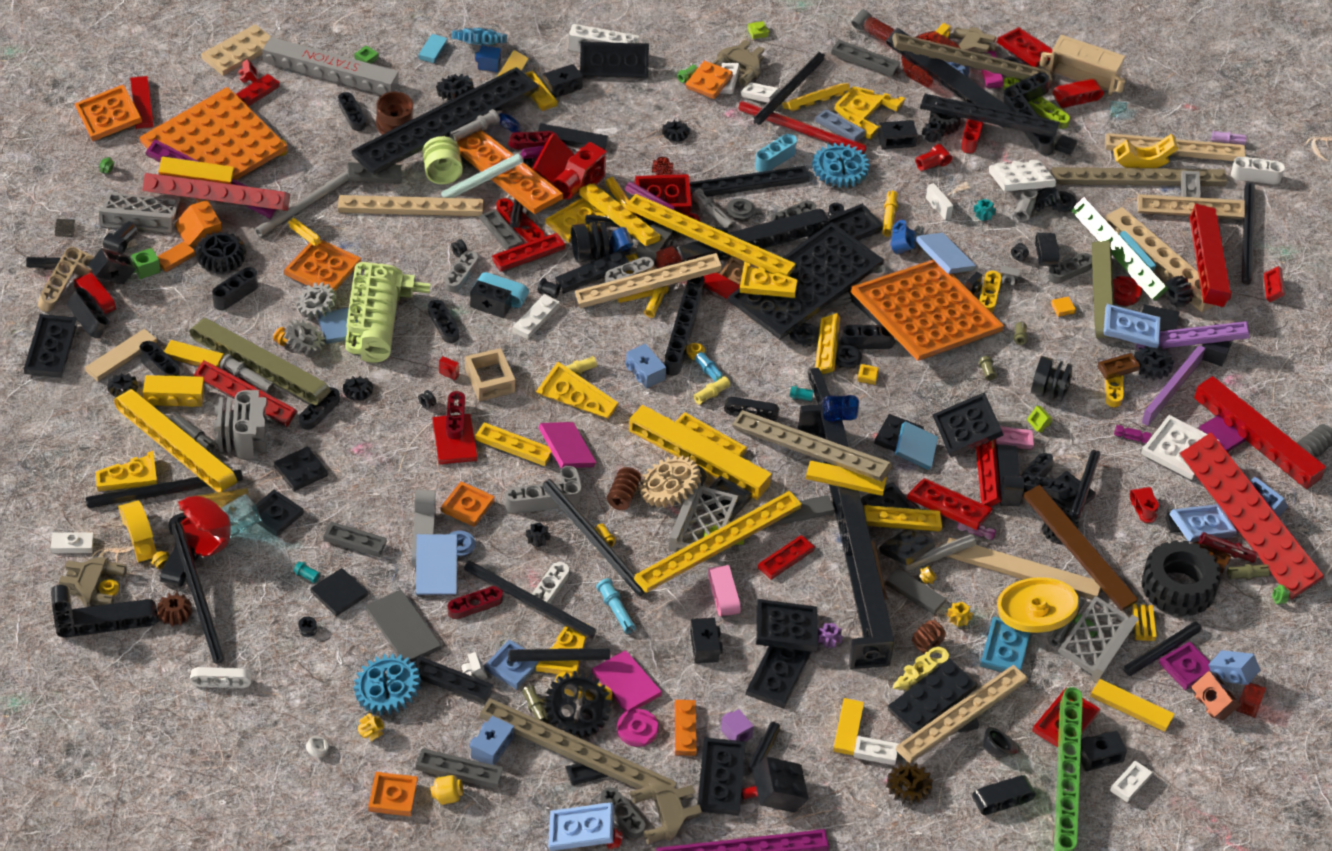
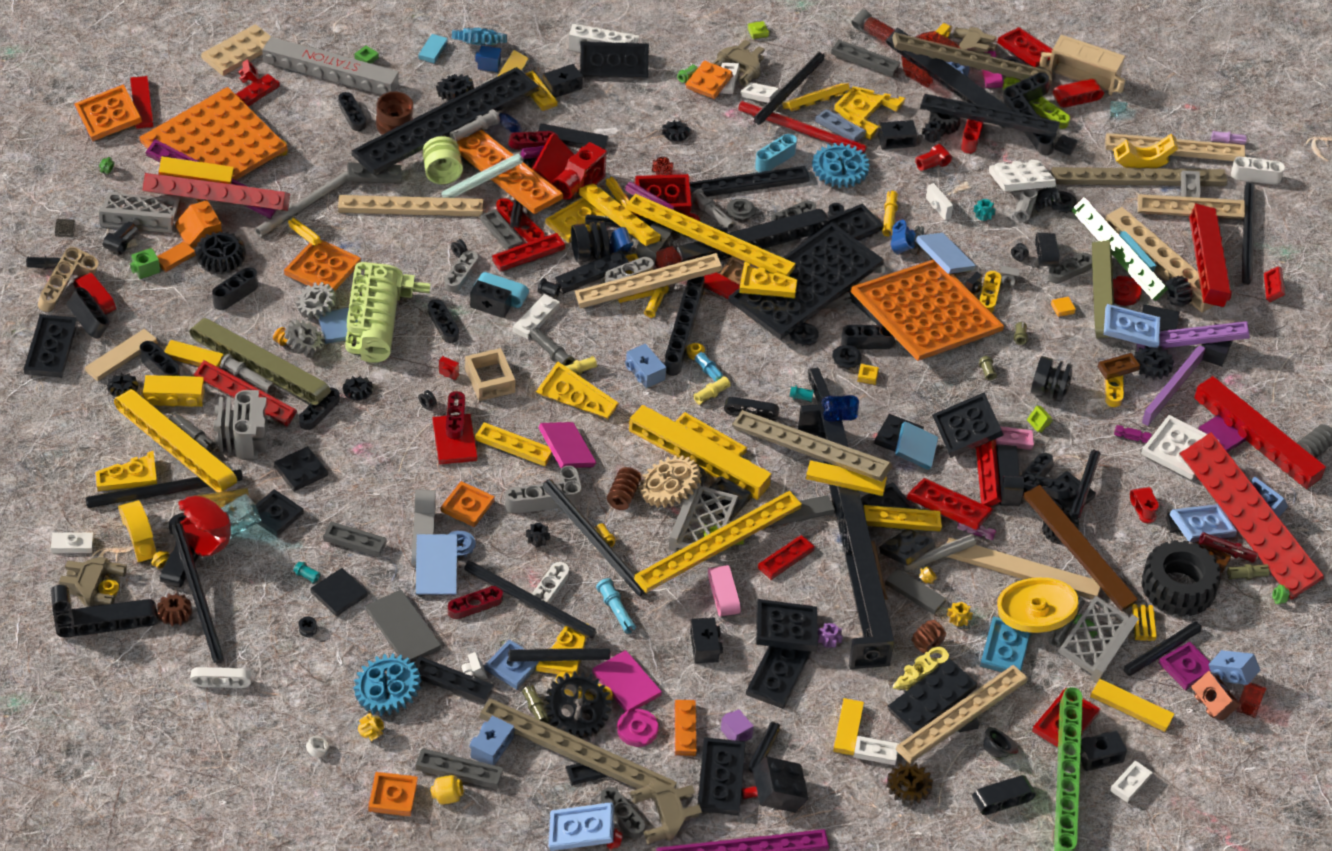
black brick [89,248,136,284] -> none
yellow tile [815,313,840,375] -> none
none -> dark grey pin [529,327,575,366]

